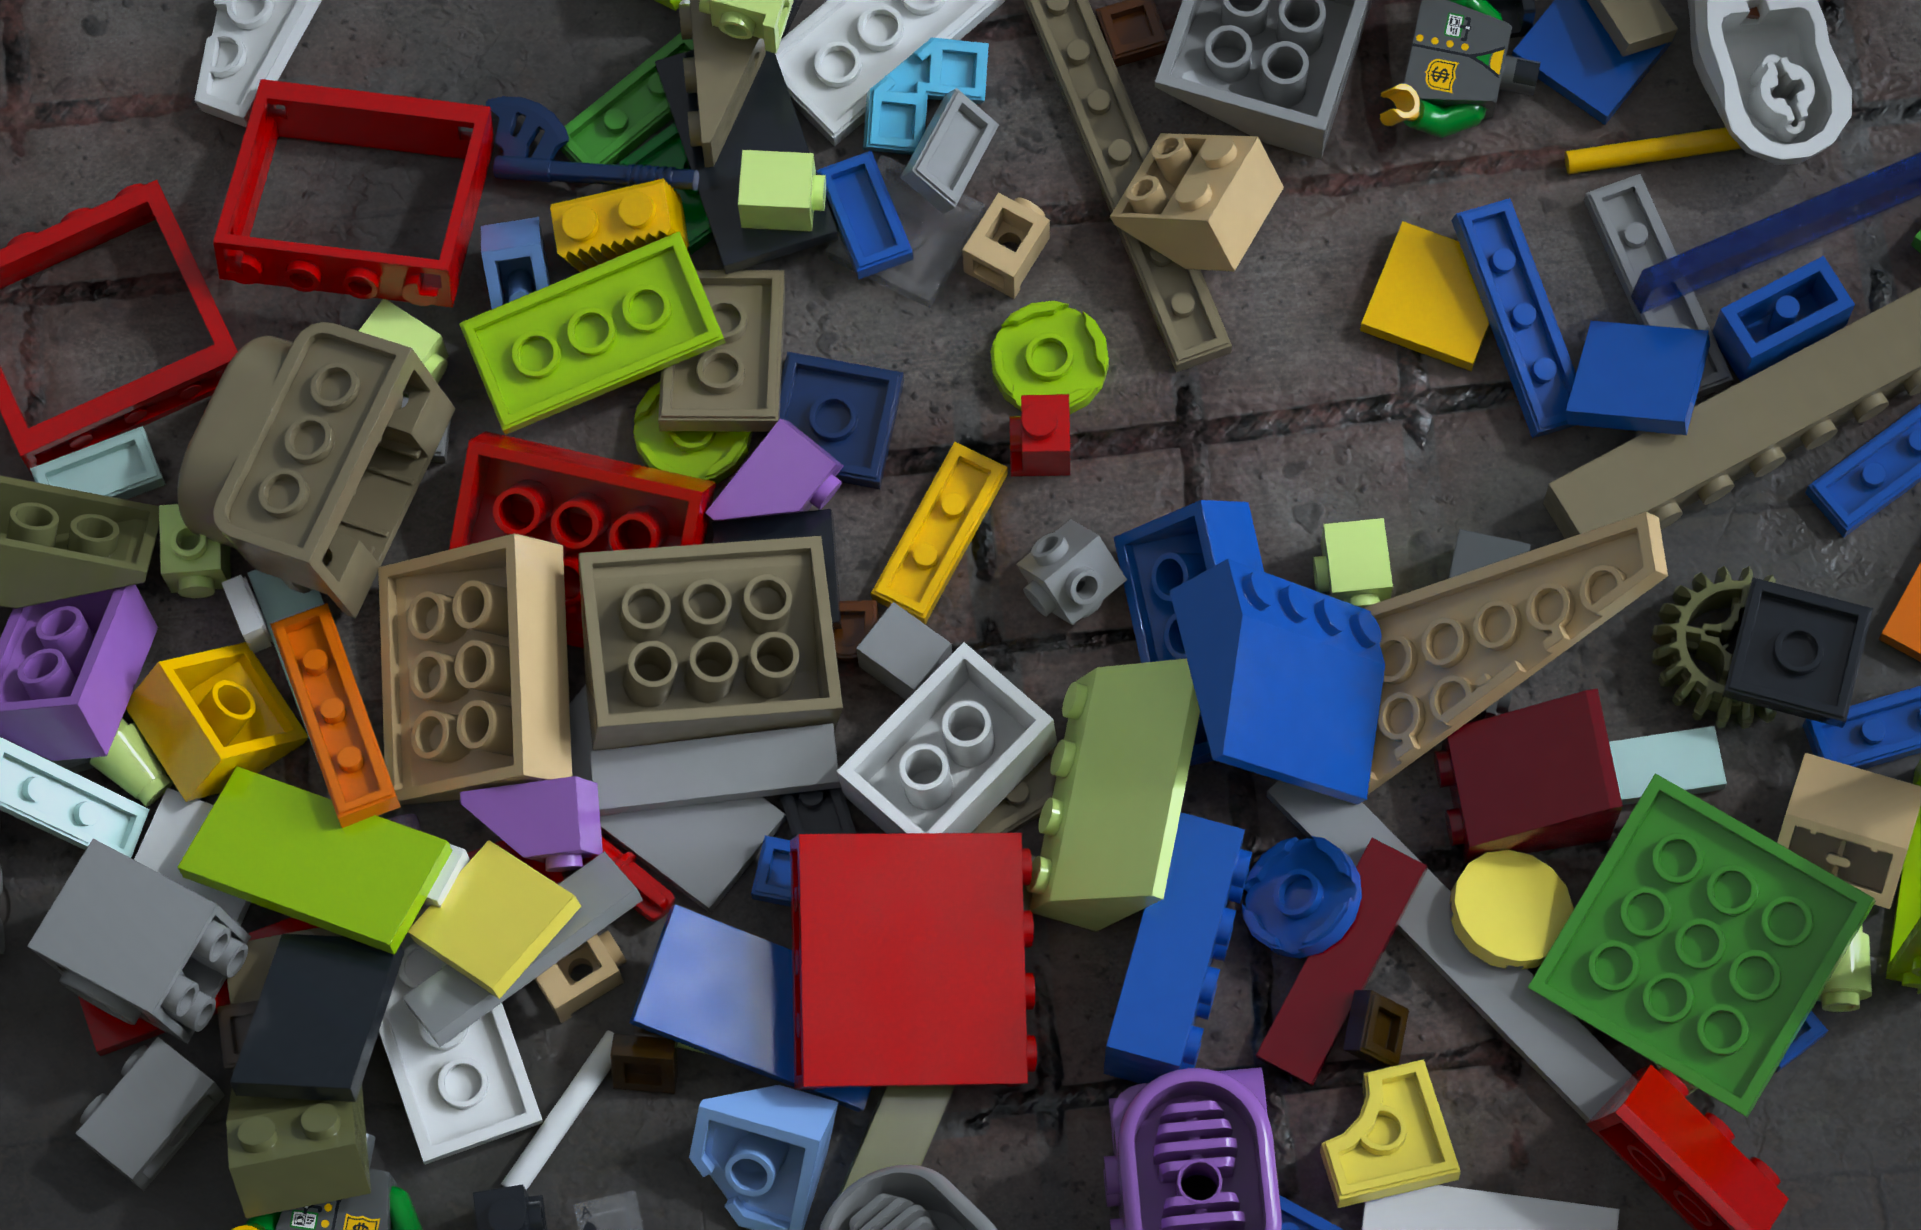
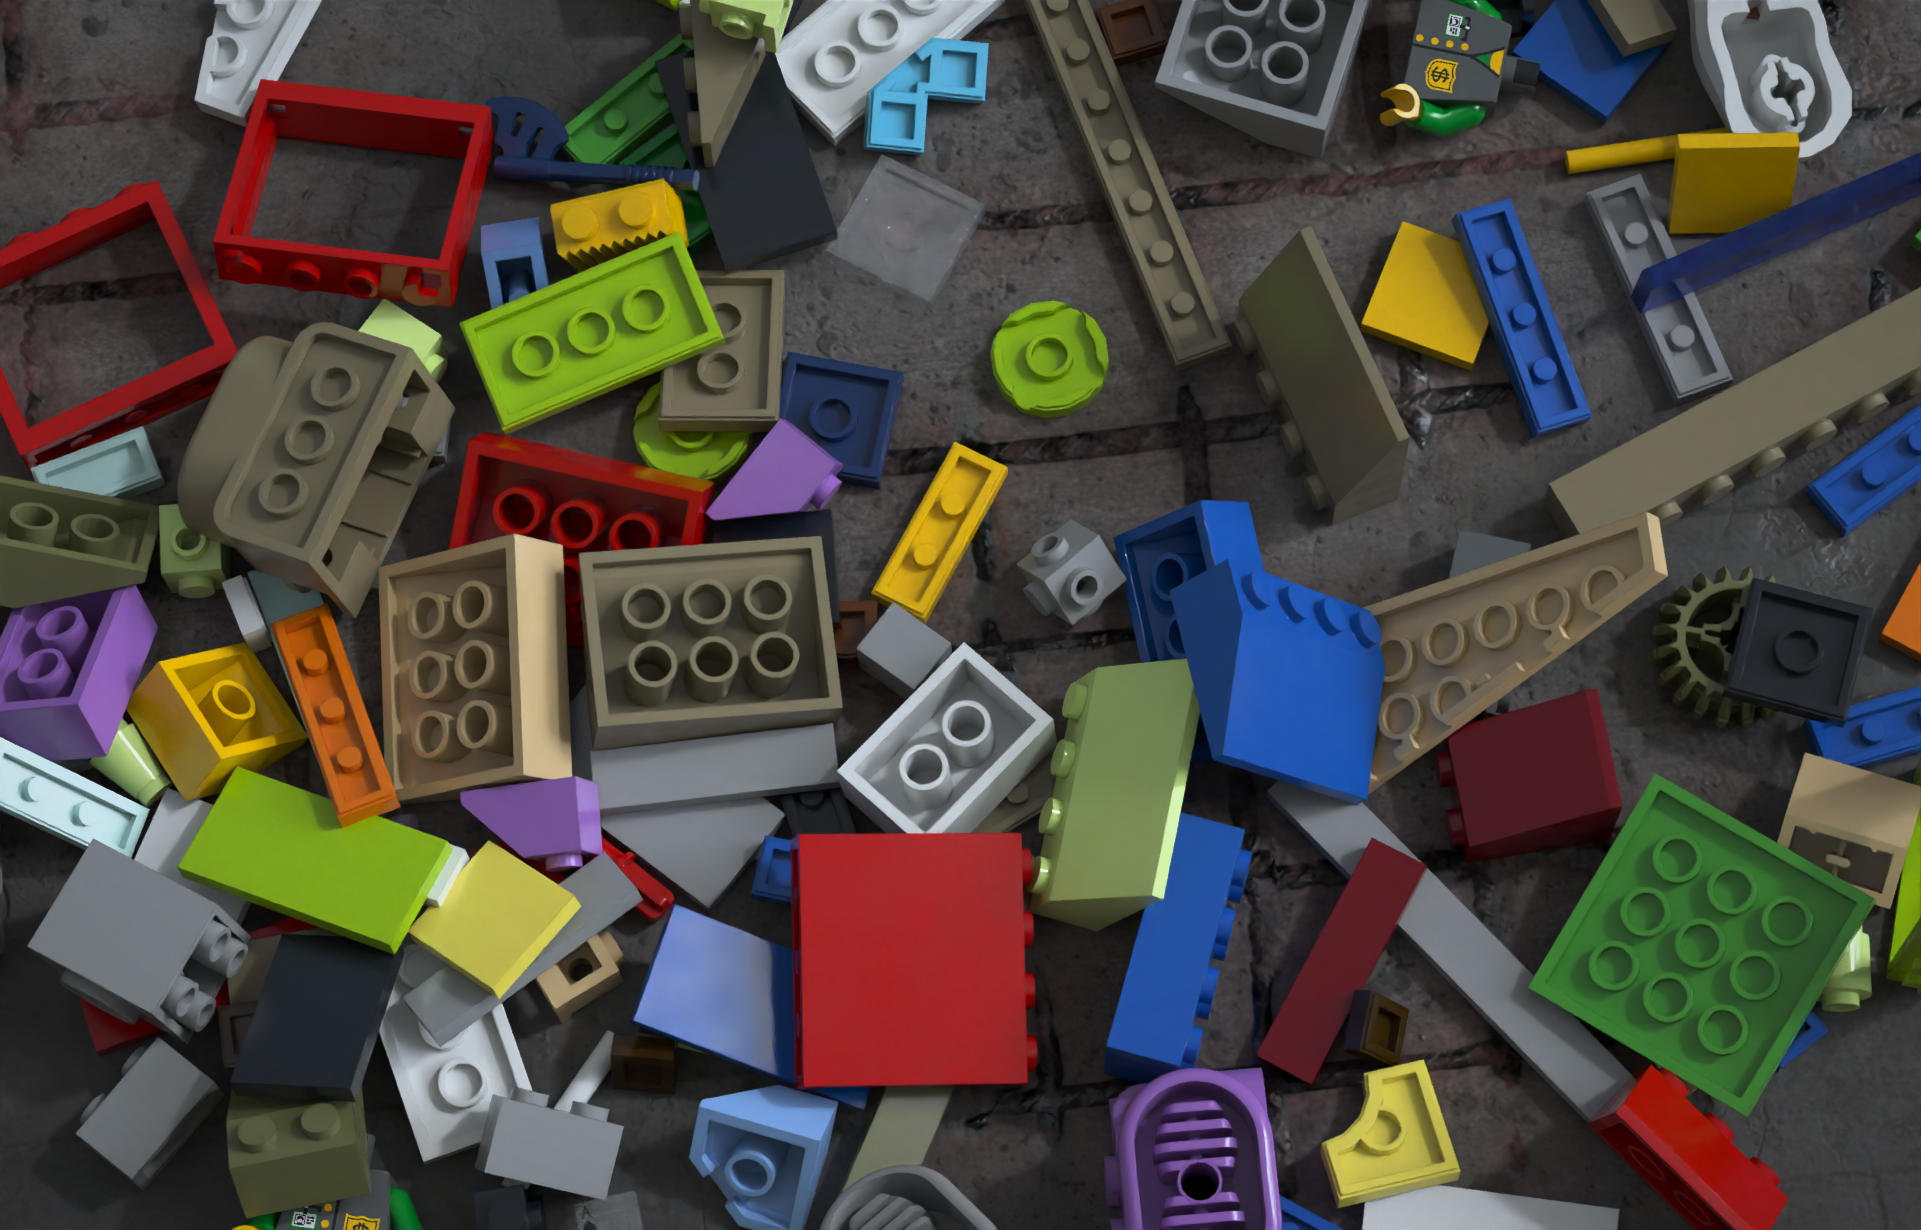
yellowish green brick [738,150,826,231] -> none
blue tile [816,151,914,280] -> none
light grey tile [900,88,999,214] -> none
tan brick [962,192,1050,299] -> none
red brick [1009,394,1070,477] -> none
tan slope [1110,133,1284,271] -> none
blue tile [1242,836,1362,959] -> none
yellowish green brick [1313,518,1393,608] -> none
light yellow tile [1449,850,1574,970] -> none
blue tile [1566,321,1710,435] -> none
light aqua tile [1609,726,1727,805] -> none
blue brick [1712,256,1855,382] -> none
none -> light grey brick [474,1086,624,1201]
none -> dark tan slope [1232,226,1410,526]
none -> yellow tile [1667,132,1800,234]

